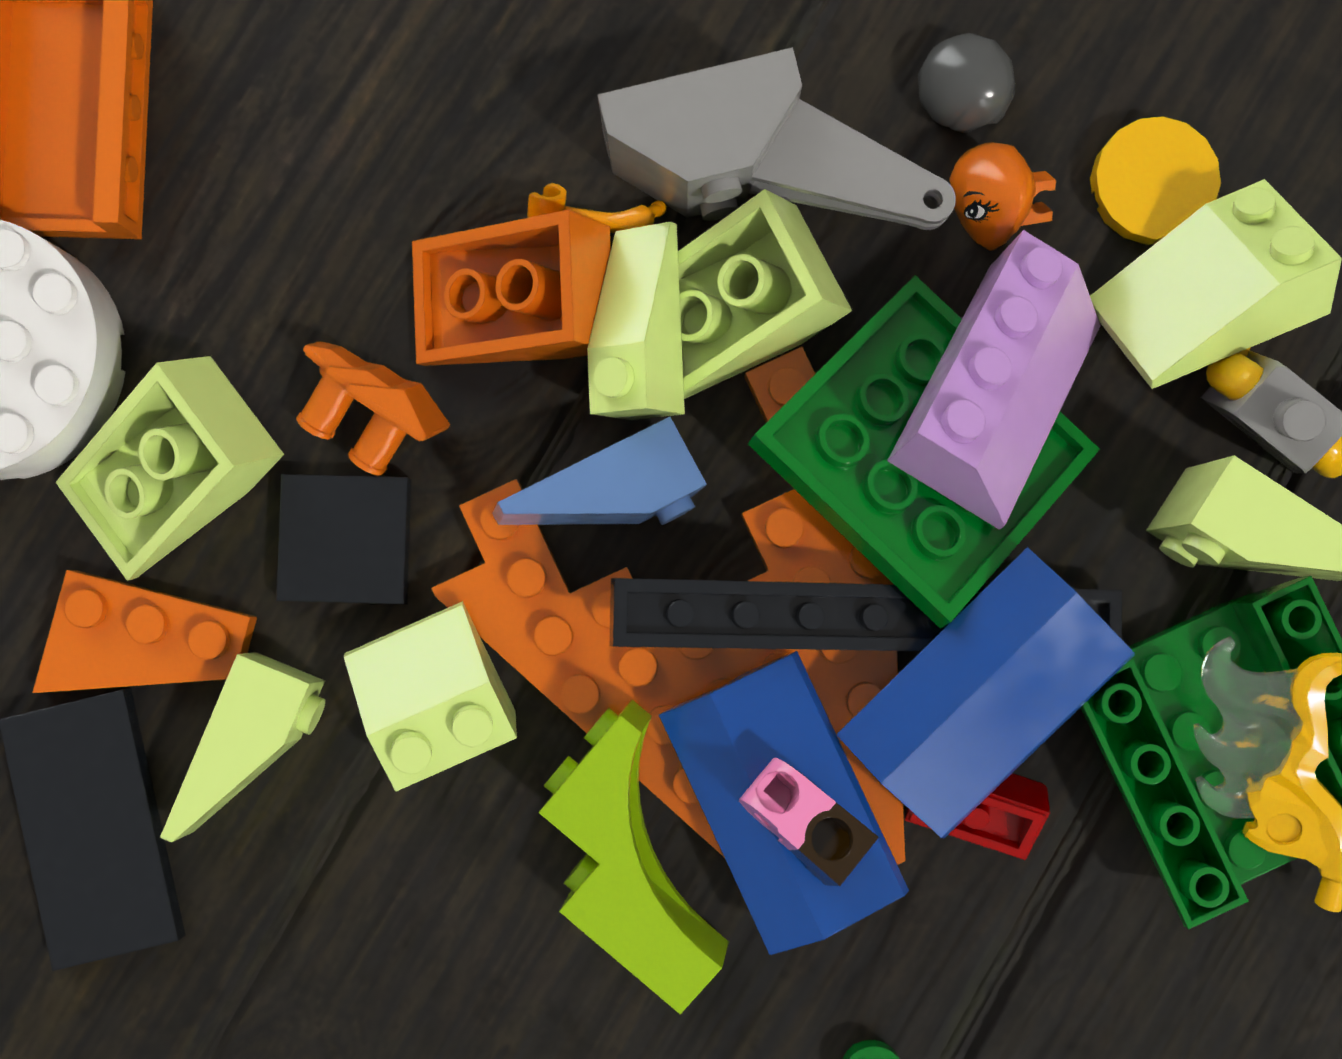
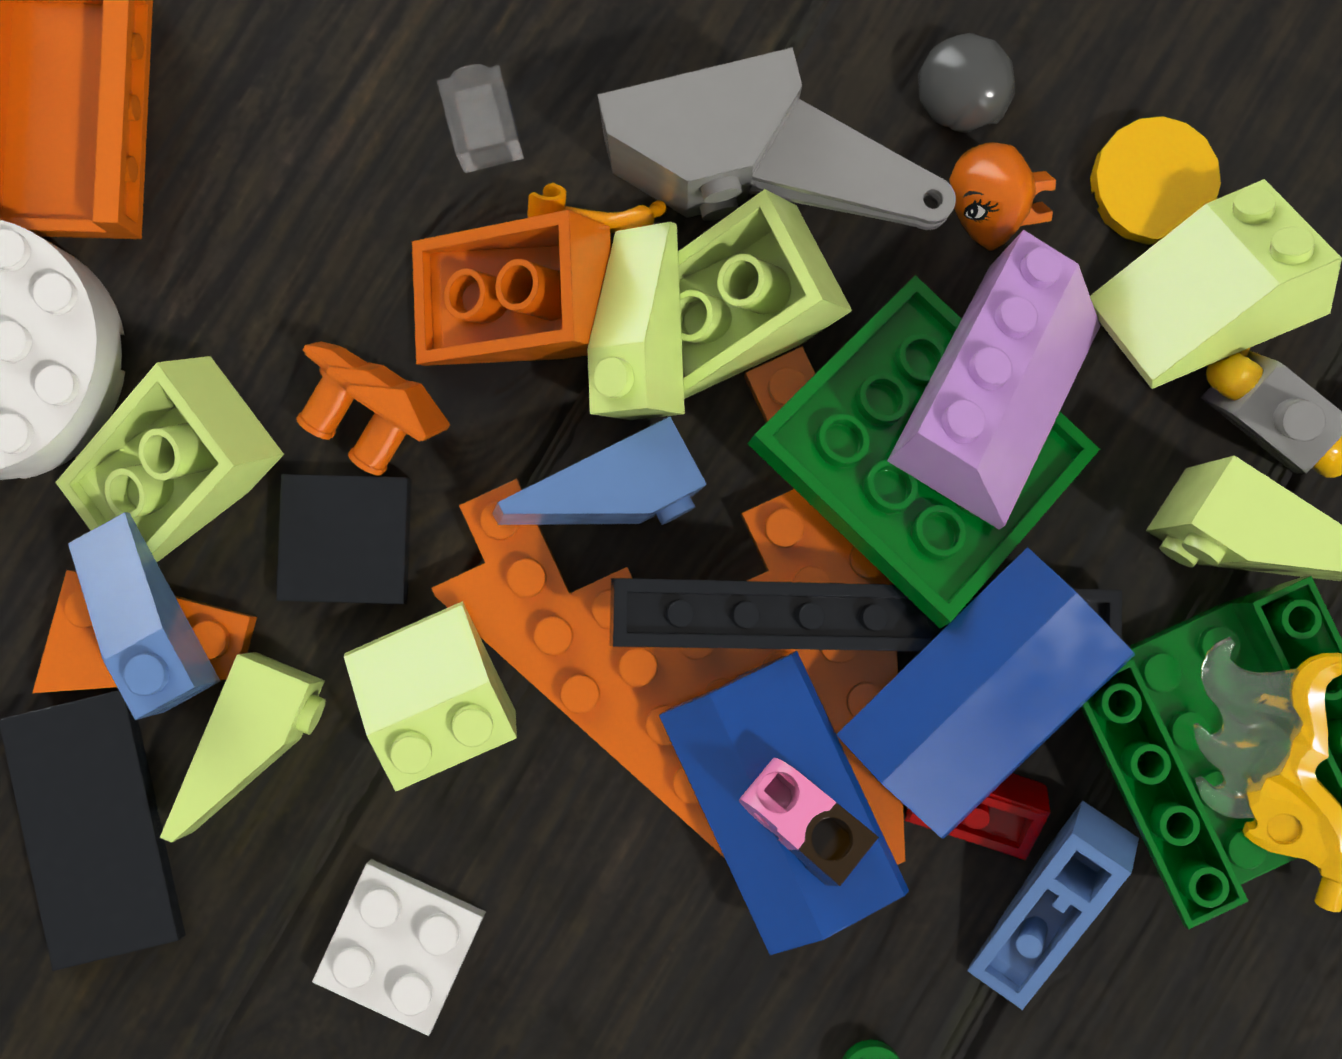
lime arch [539,700,729,1015] -> none
none -> medium blue slope [68,512,220,720]
none -> white plate [312,859,486,1036]
none -> clear brick [437,64,524,173]
none -> medium blue slope [967,801,1139,1010]

